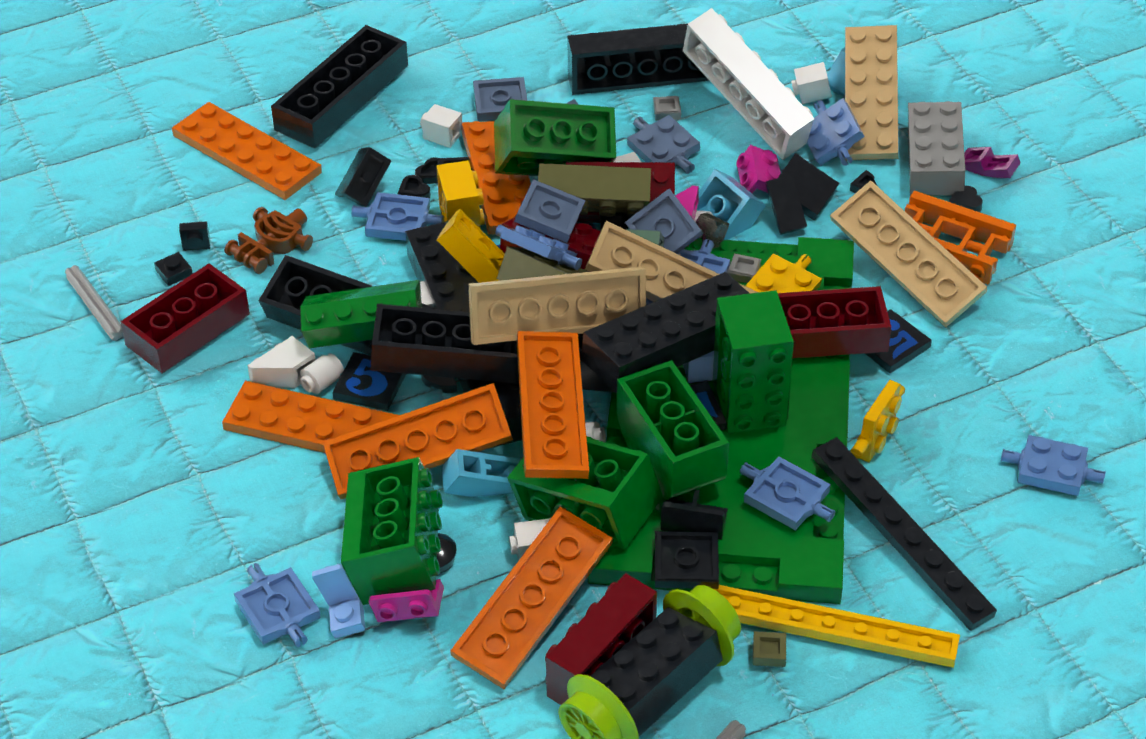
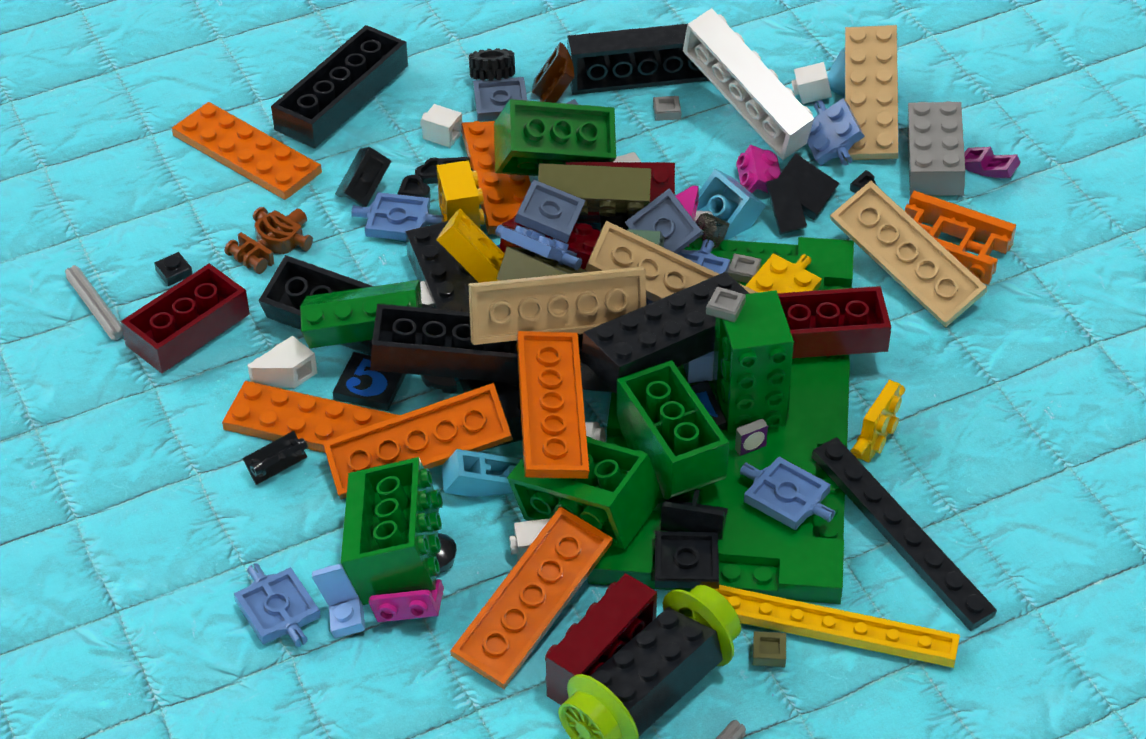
black plate [179,221,211,251] -> none
white brick [300,353,344,394] -> none
sand blue plate [627,115,700,174] -> none
black tile [864,309,932,373] -> none
black tile [949,186,983,212] -> none
medium blue plate [1001,435,1106,496] -> none
none -> black hinge [242,431,308,485]
none -> black tyre [469,48,515,81]
none -> reddish brown slope [532,42,574,103]
none -> light grey tile [706,287,746,322]
none -> tile [735,419,768,456]

